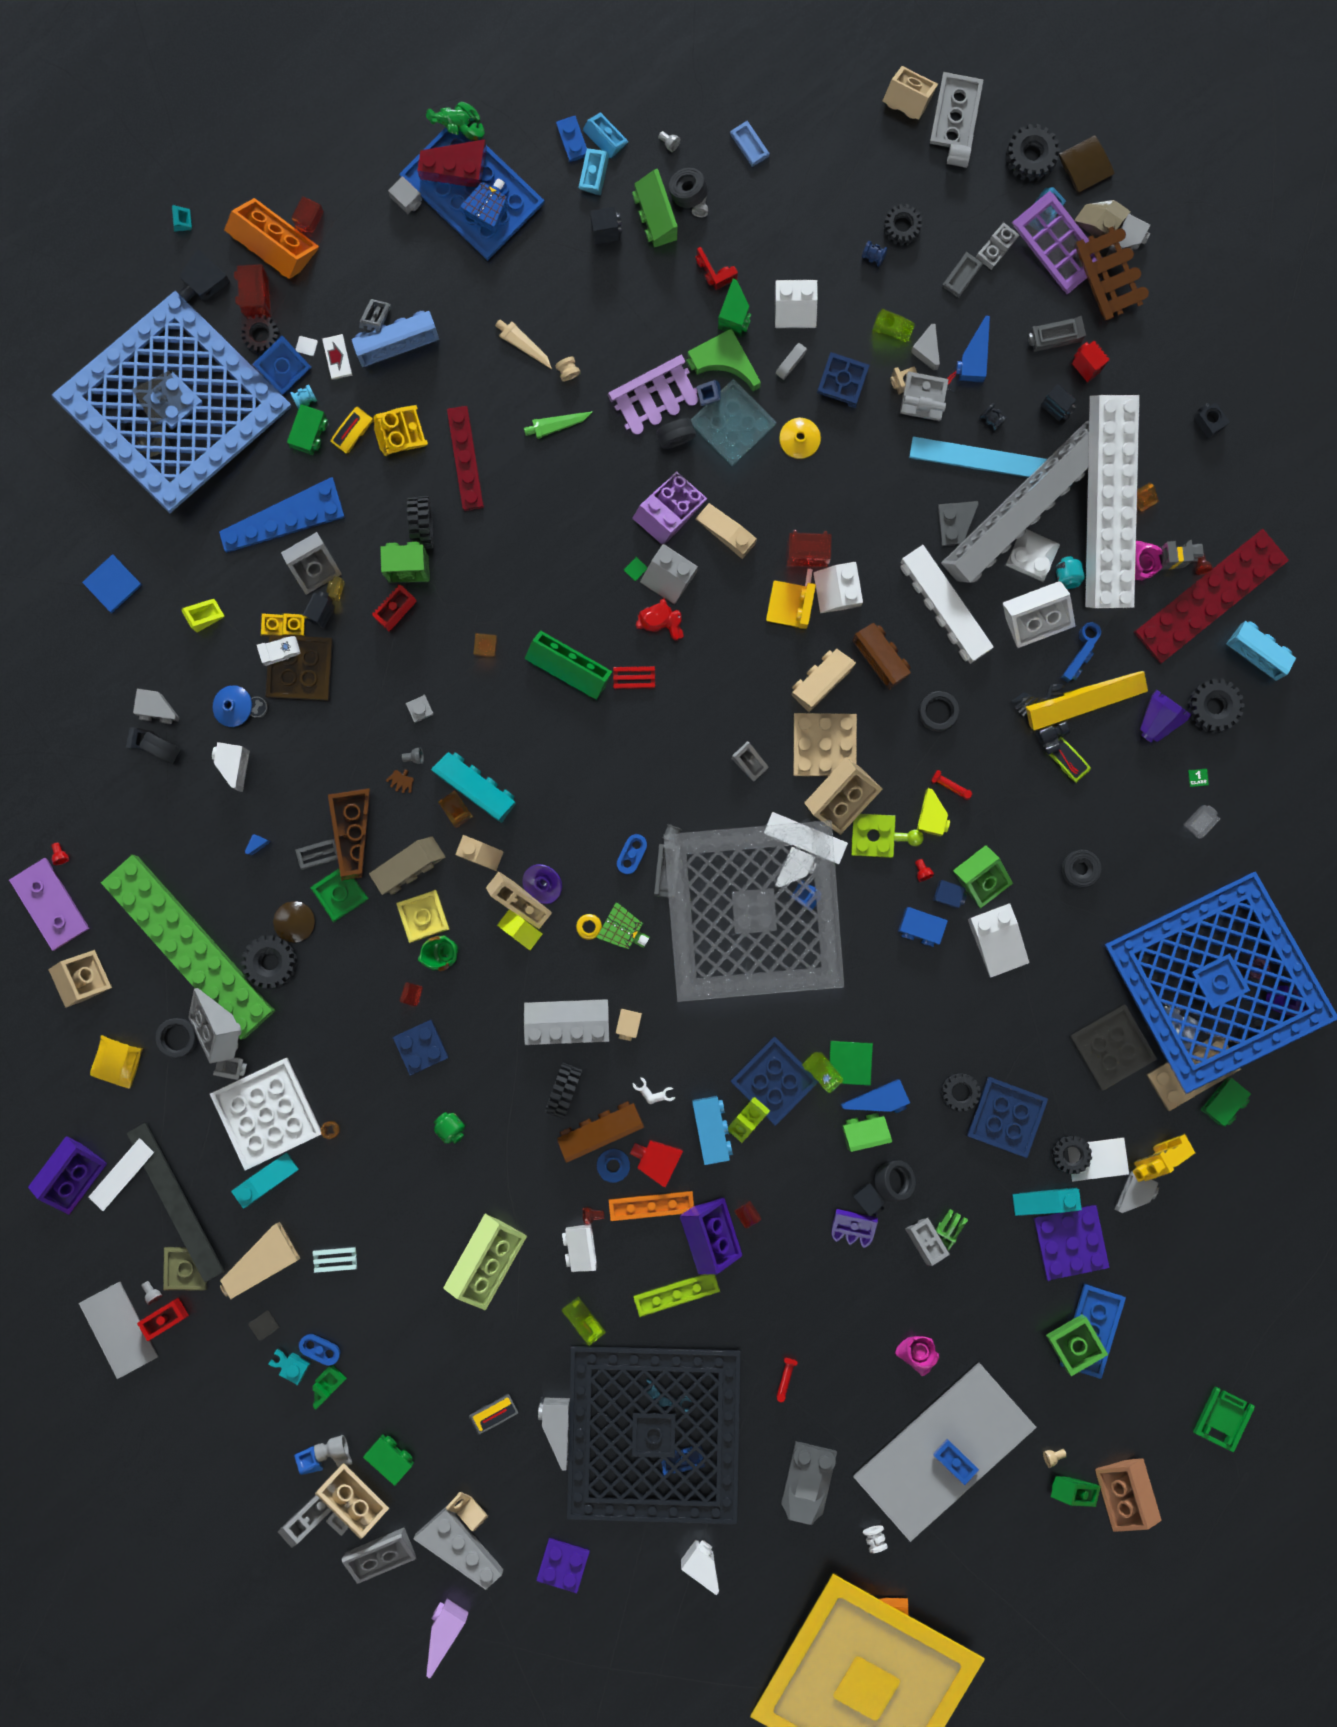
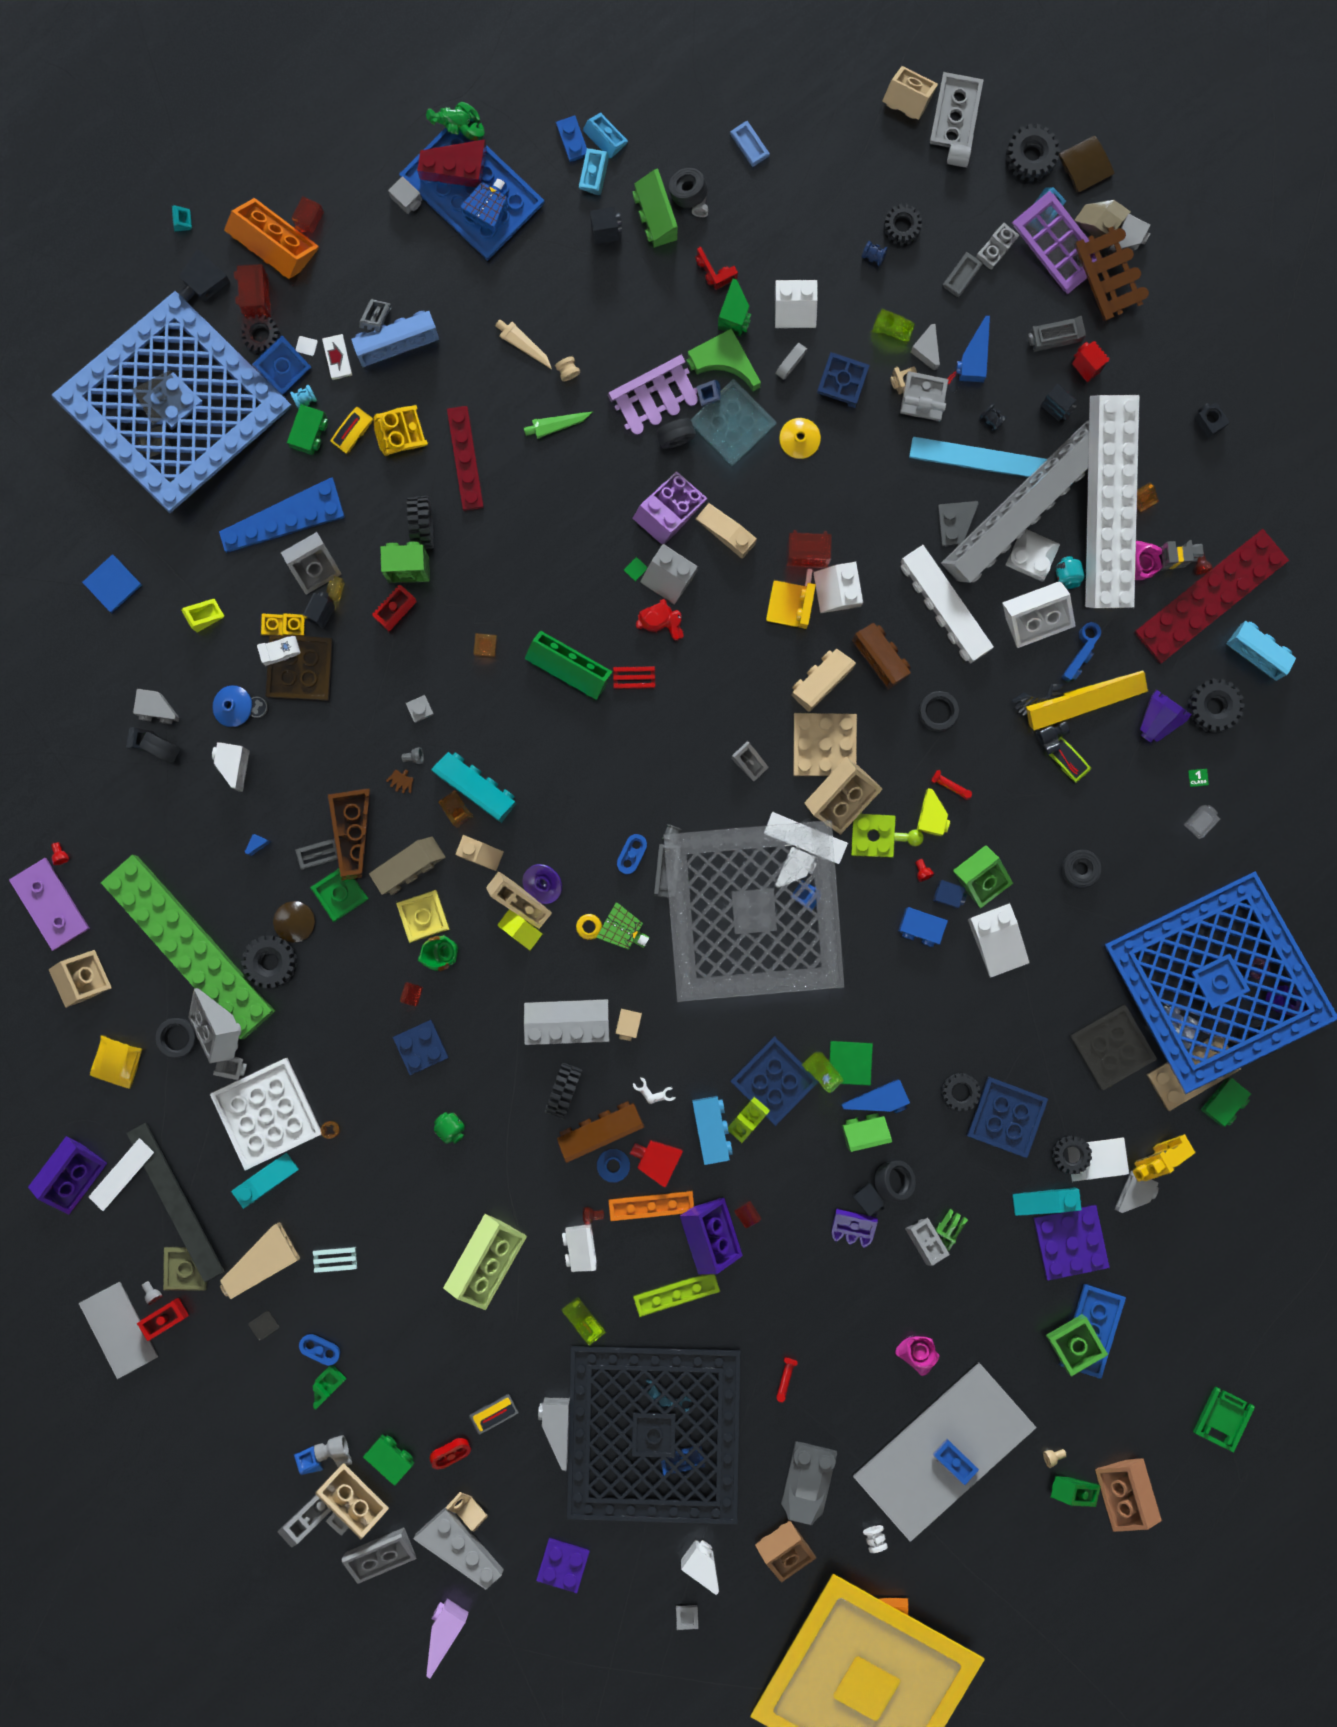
teal brick [268,1349,311,1385] -> none
light grey piece [658,131,681,152] -> none
none -> red plate [429,1438,471,1470]
none -> light grey plate [676,1605,698,1630]
none -> medium nougat slope [755,1521,816,1582]

